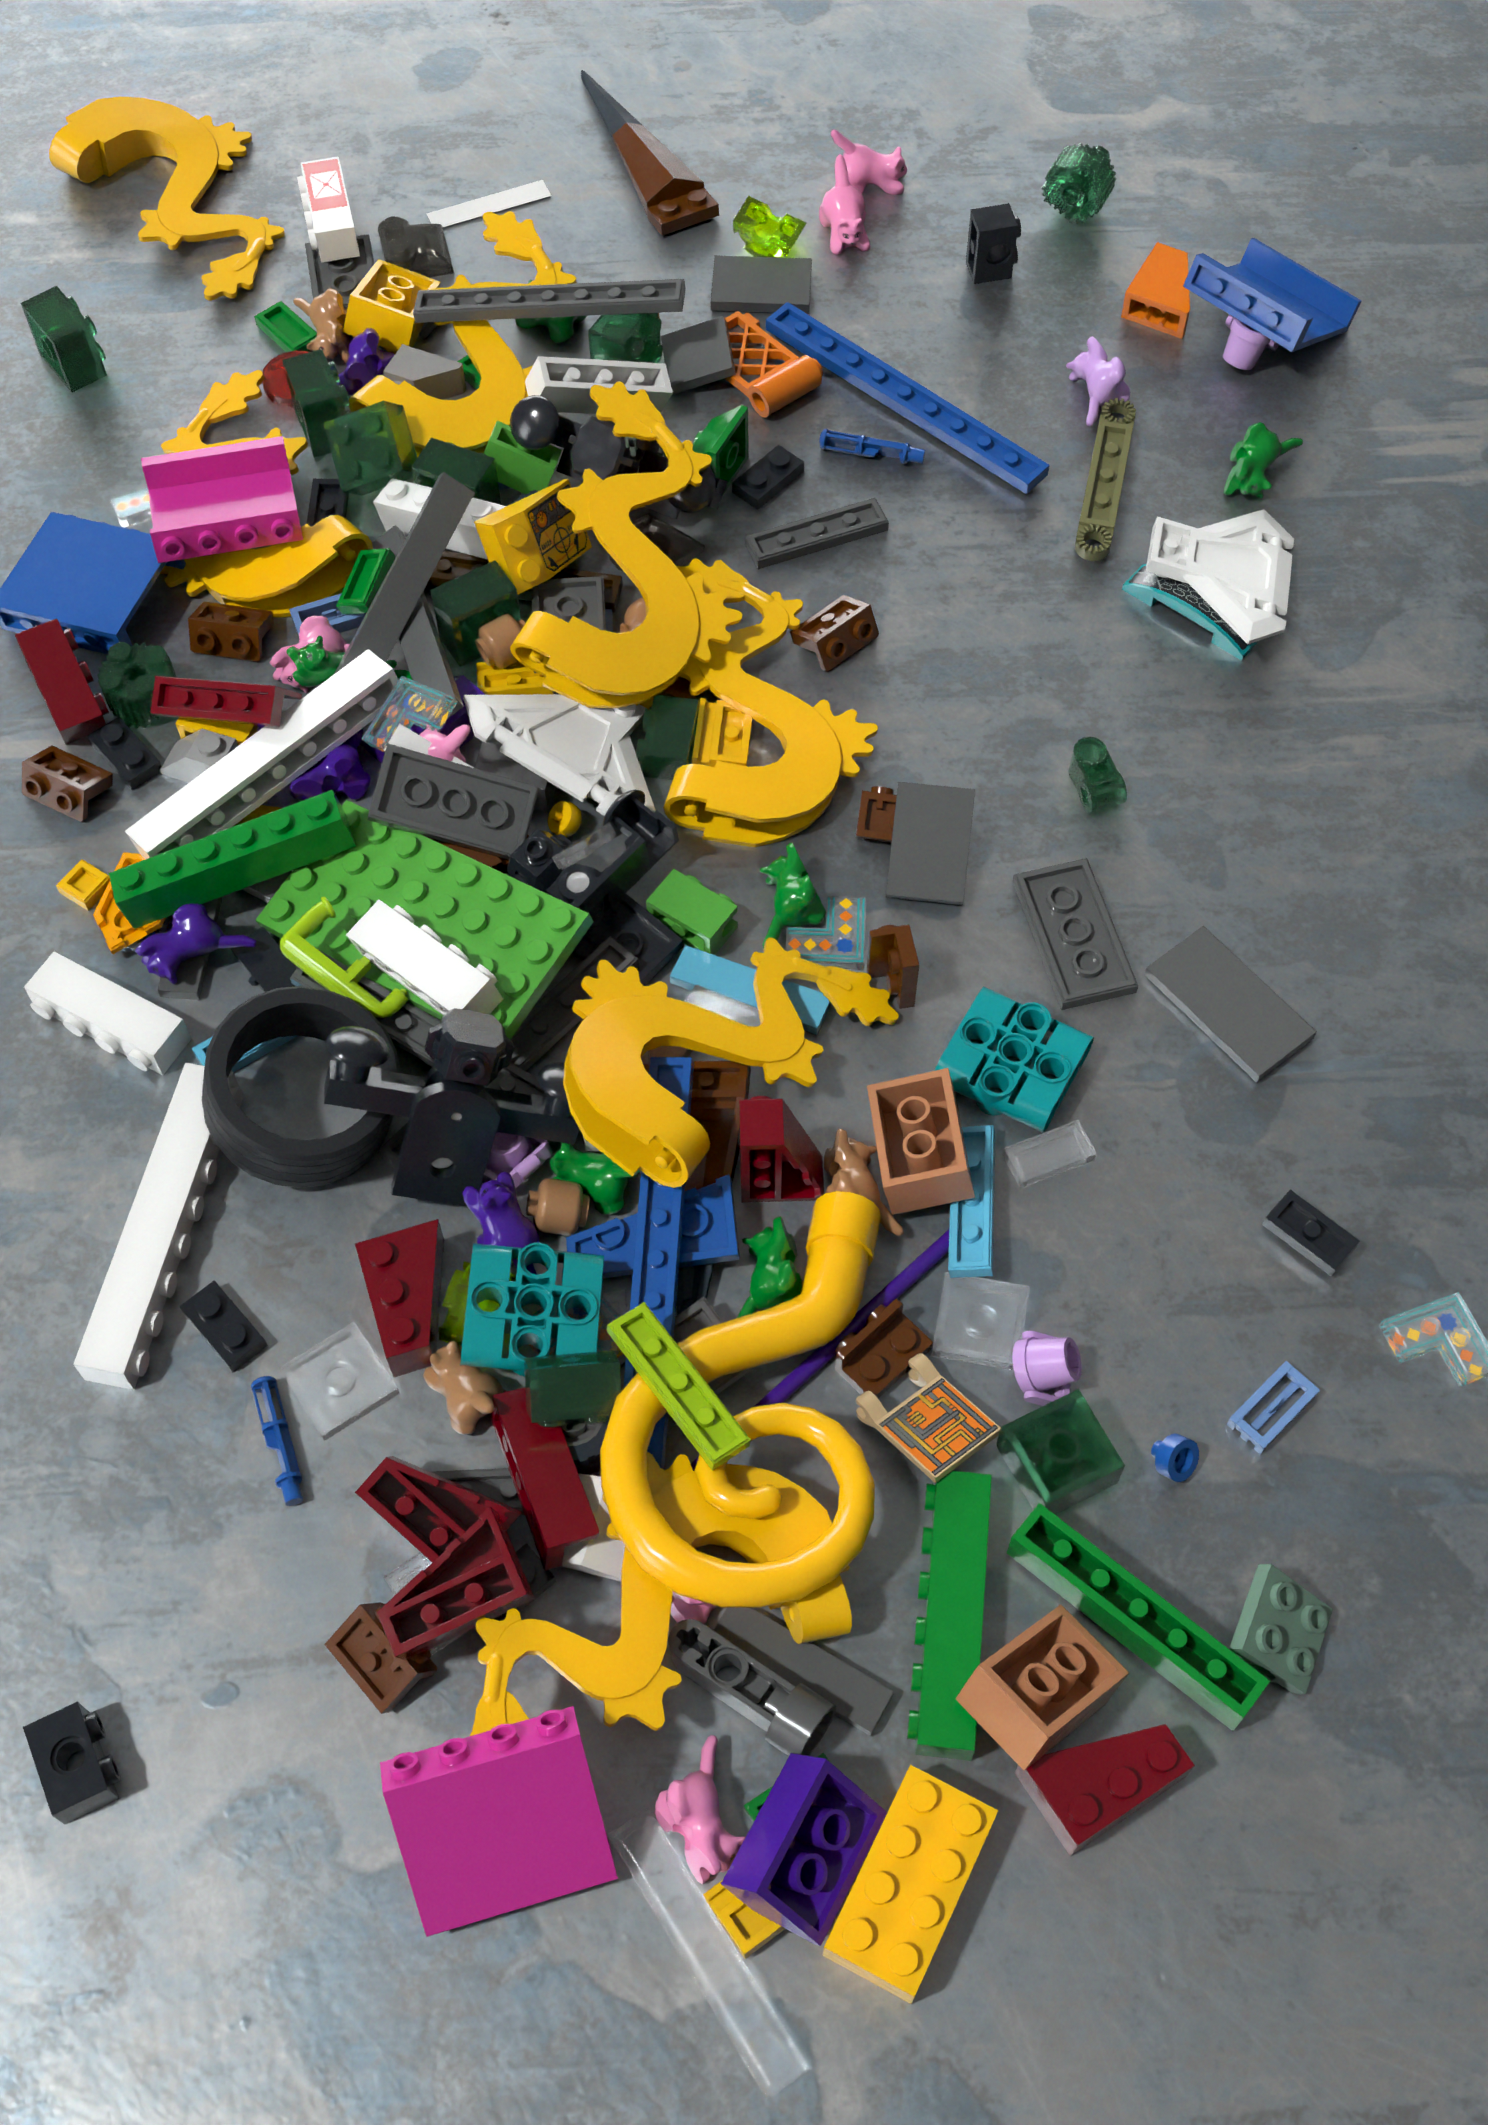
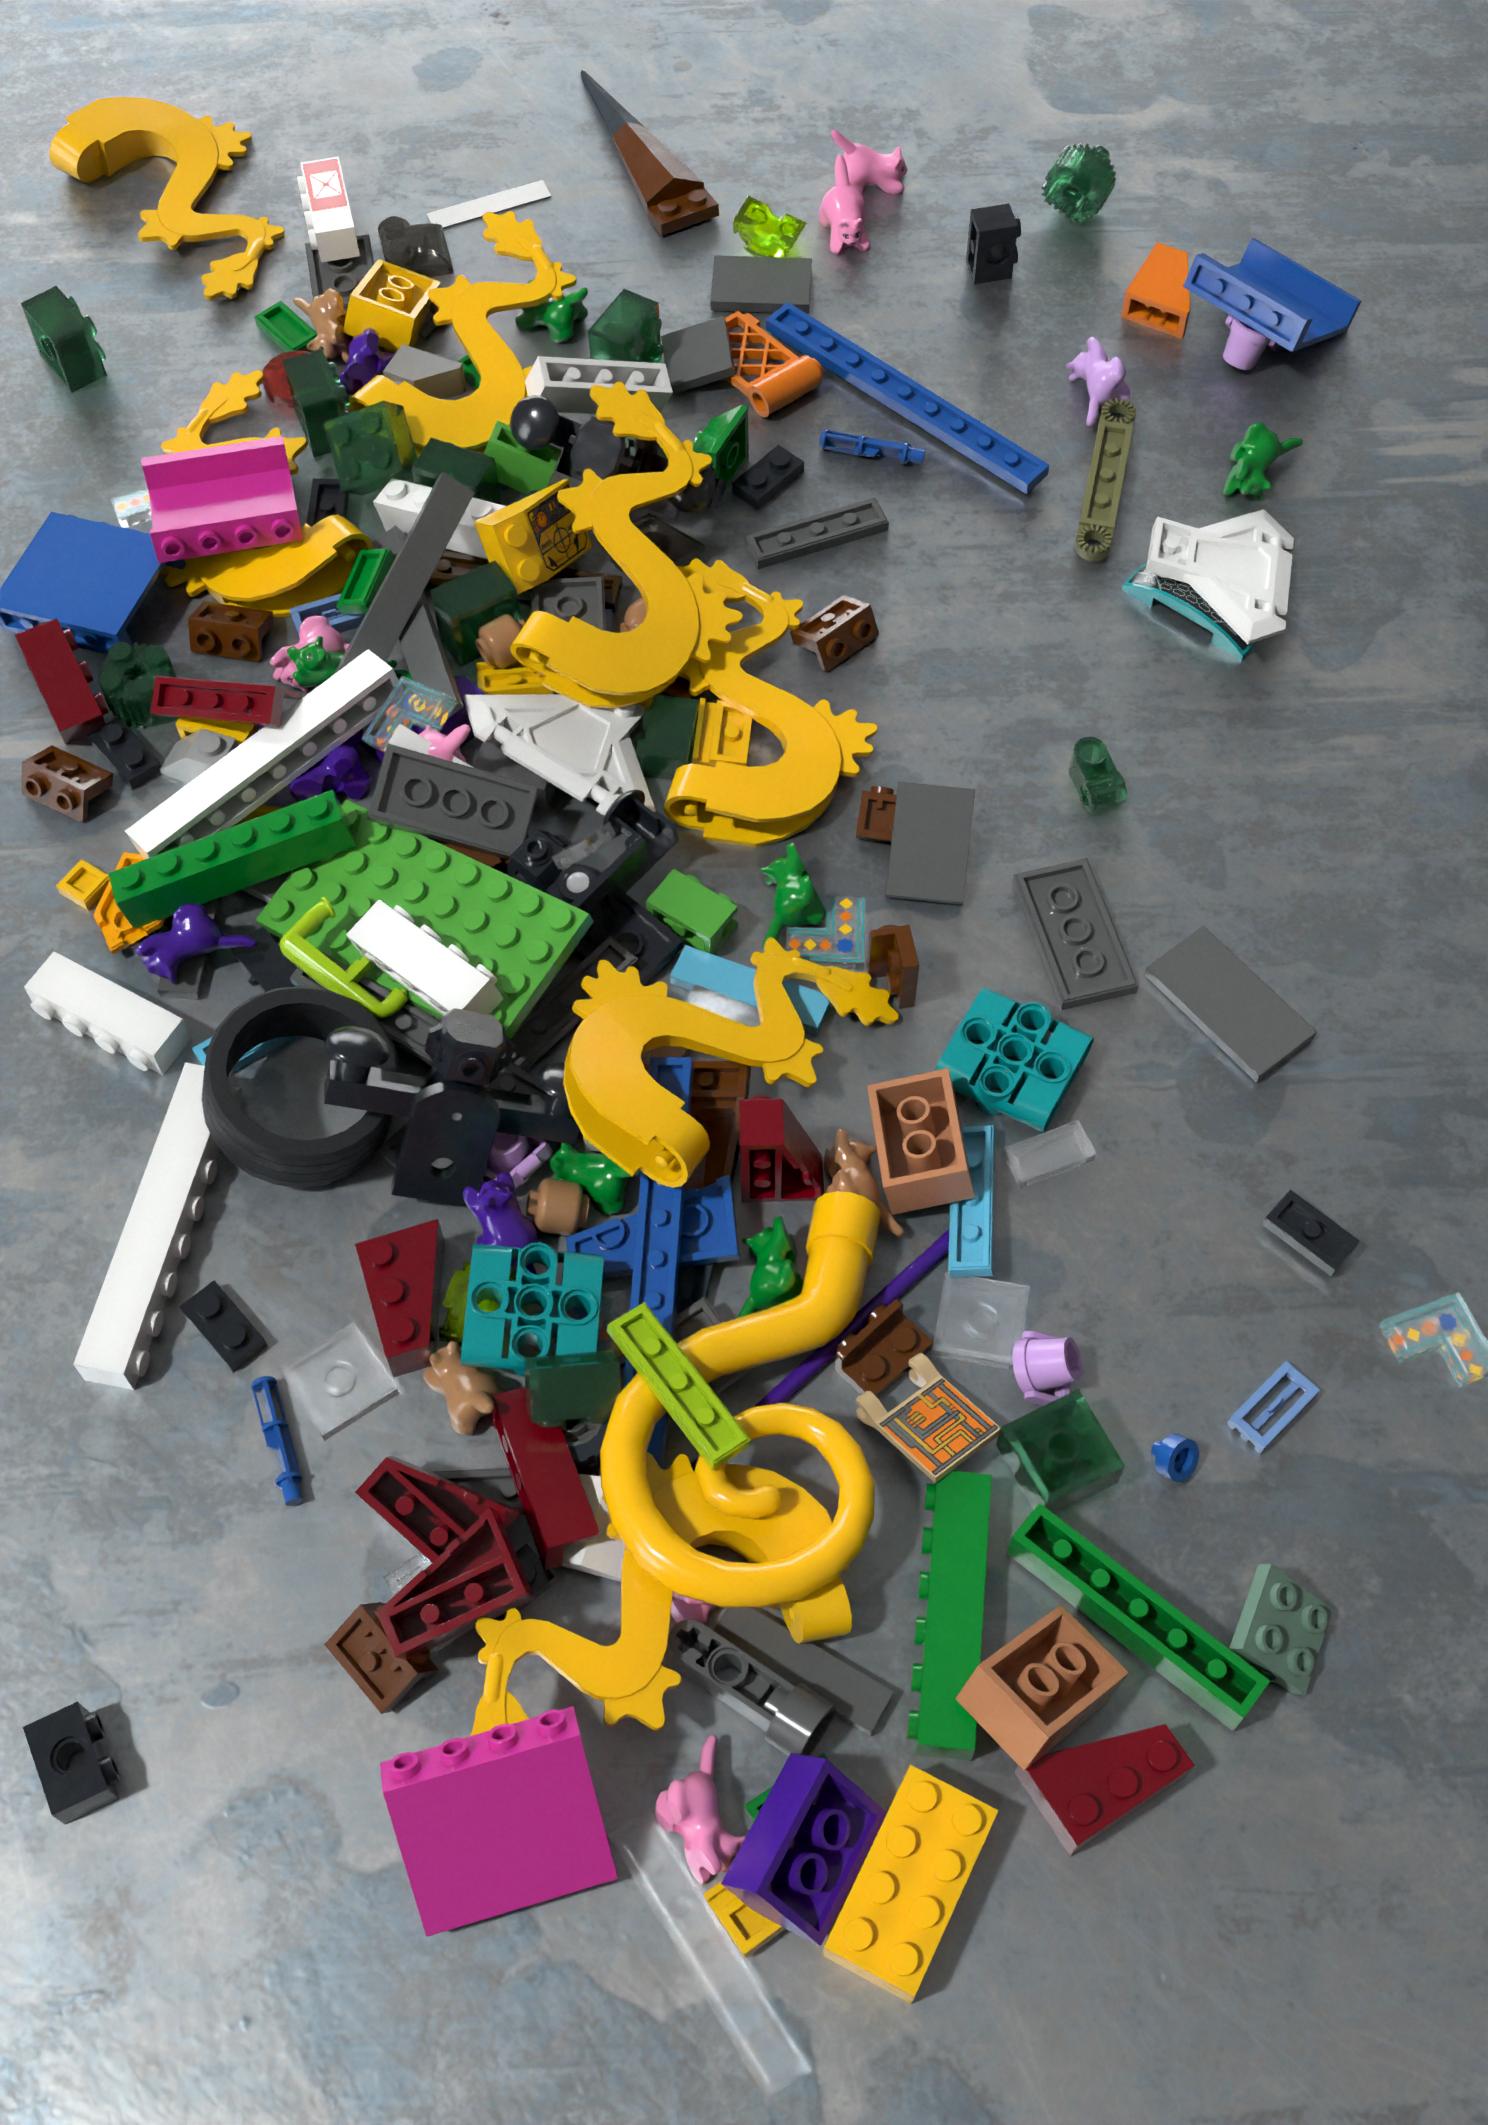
dark grey tile [413,279,686,323] -> none
yellow piece [547,801,582,838] -> none

